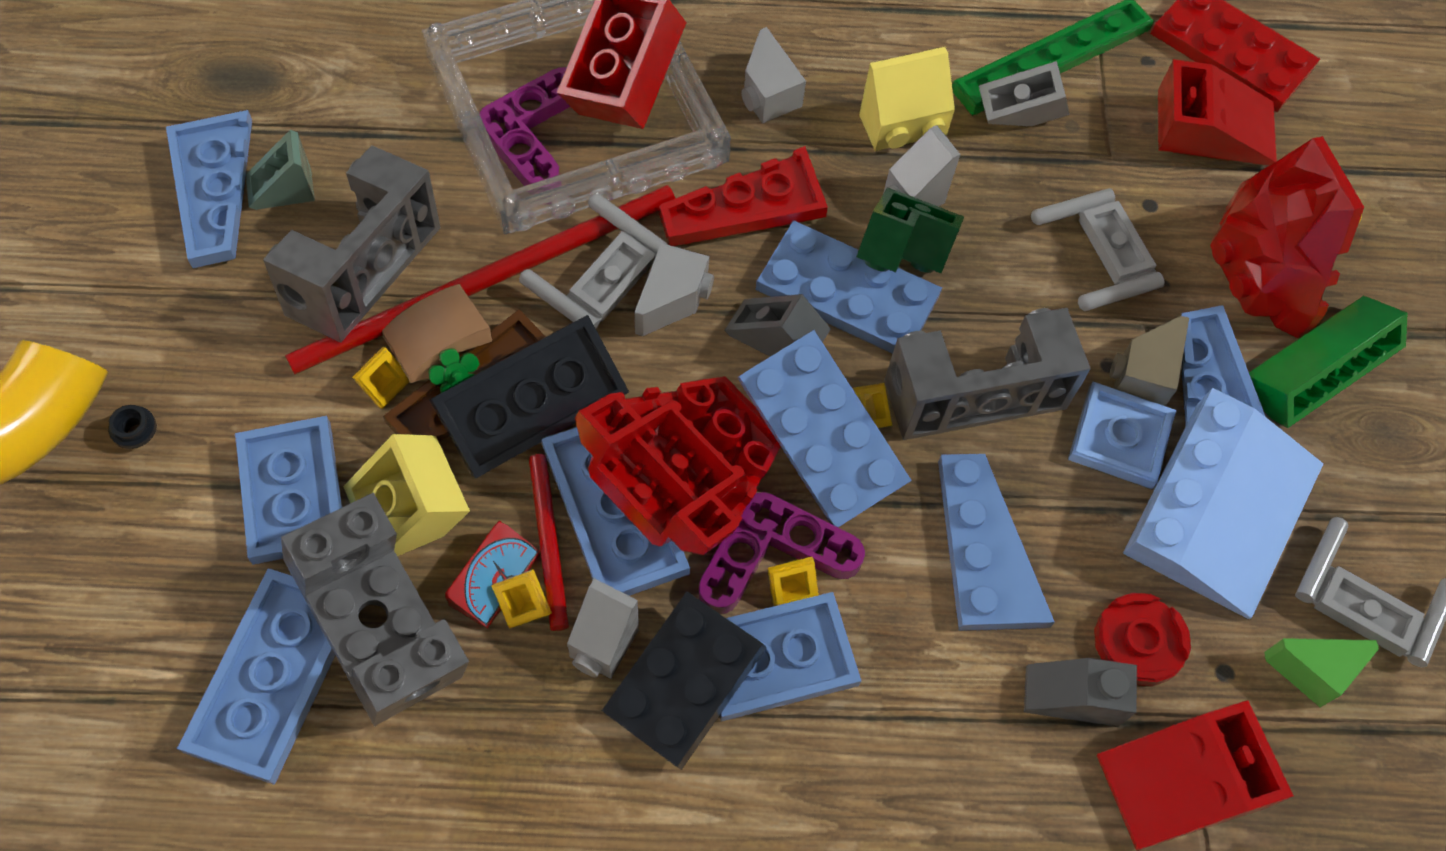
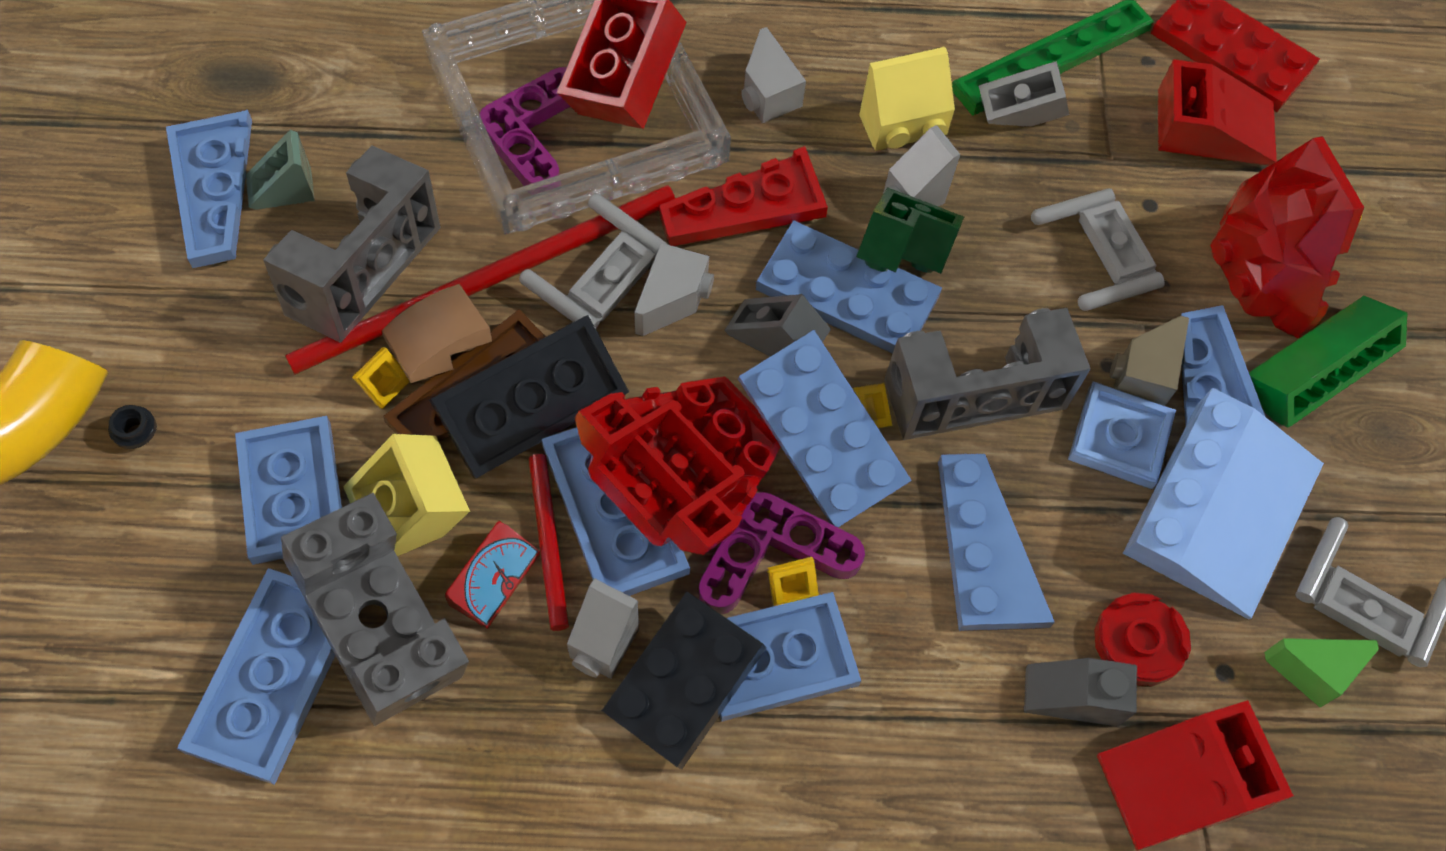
green plant [429,348,479,393] -> none
yellow slope [491,569,552,629] -> none

